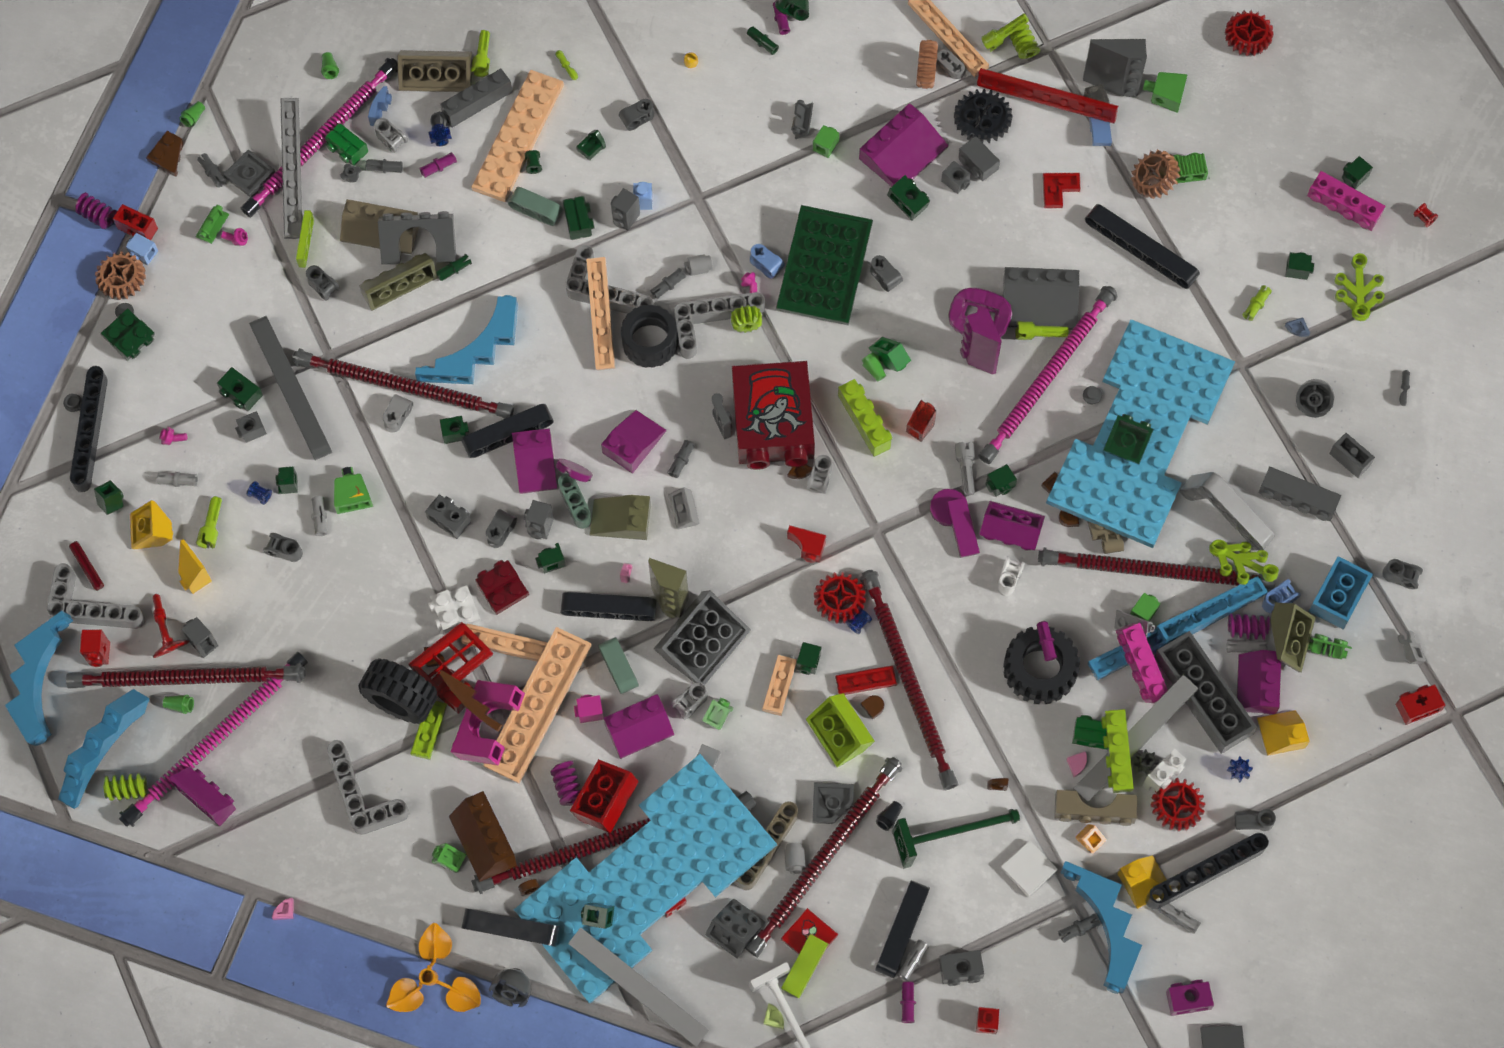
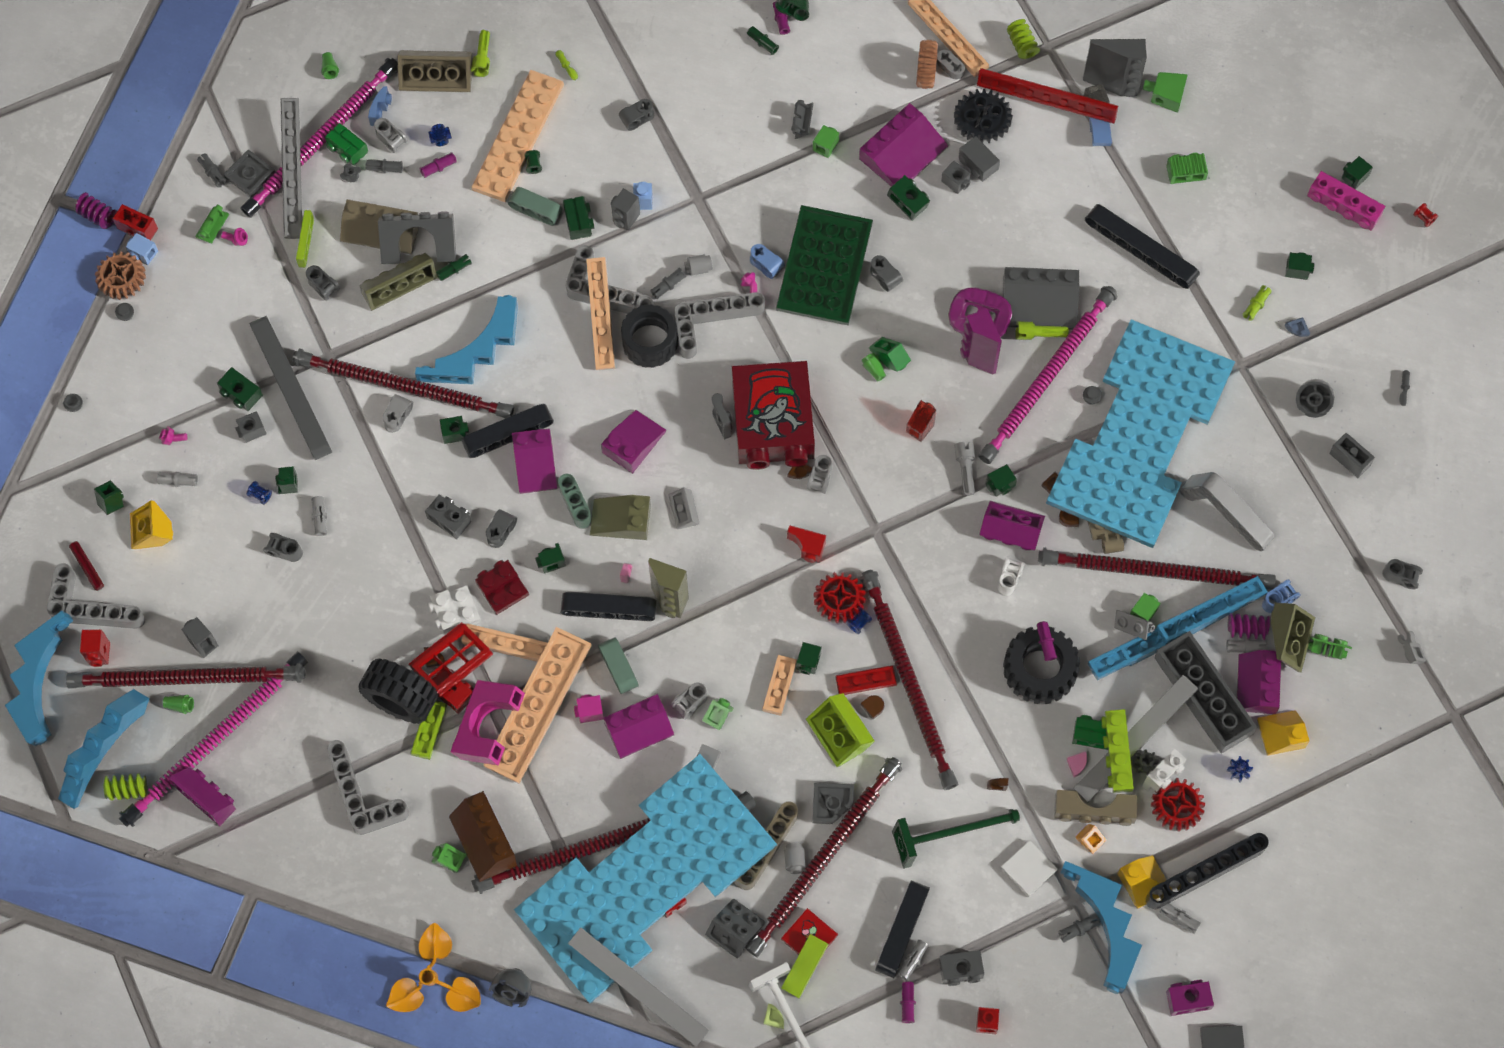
black beam [70,366,108,492] -> none
dark green plate [100,308,155,361] -> none
reddish brown wing [146,131,183,177] -> none
red dish [153,594,190,658] -> none
yellow slope [178,539,212,594] -> none
bright green cone [179,101,205,127] -> none
lime piece [196,496,222,549] -> none
bright pink tile [272,898,294,920] -> none
bright green torso [334,467,373,514] -> none
dark grey plate [430,111,447,130] -> none
reddish brown slope [439,670,503,732] -> none
dark grey brick [440,68,513,128] -> none
black beam [461,908,560,947] -> none
reddish brown tile [518,879,540,896] -> none
dark grey brick [524,500,554,539] -> none
magenta piece [550,761,581,806] -> none
magenta tile [556,459,593,482] -> none
red brick [570,759,639,833] -> none
dark green tile [576,130,606,160] -> none
brick [581,902,615,929] -> none
dark grey slope [653,590,751,685] -> none
dark grey pin [667,440,695,478] -> none
yellow hinge [684,52,698,68] -> none
lime gear [731,305,762,333] -> none
lime brick [838,379,892,457] -> none
black cone [876,801,903,831] -> none
magenta tile [930,489,968,526] -> none
magenta tile [946,498,980,558] -> none
lime piece [981,13,1029,52] -> none
red tile [1043,173,1081,208] -> none
dark green plate [1103,414,1154,465] -> none
dark pink brick [1115,623,1168,703] -> none
nougat gear [1131,149,1181,199] -> none
lime plant [1209,539,1279,585] -> none
red gear [1225,10,1274,57] -> none
dark grey piece [1234,809,1276,831] -> none
dark grey brick [1258,466,1342,521] -> none
dark azure brick [1308,556,1373,630] -> none
lime plant [1334,253,1385,321] -> none
red brick [1395,685,1446,725] -> none

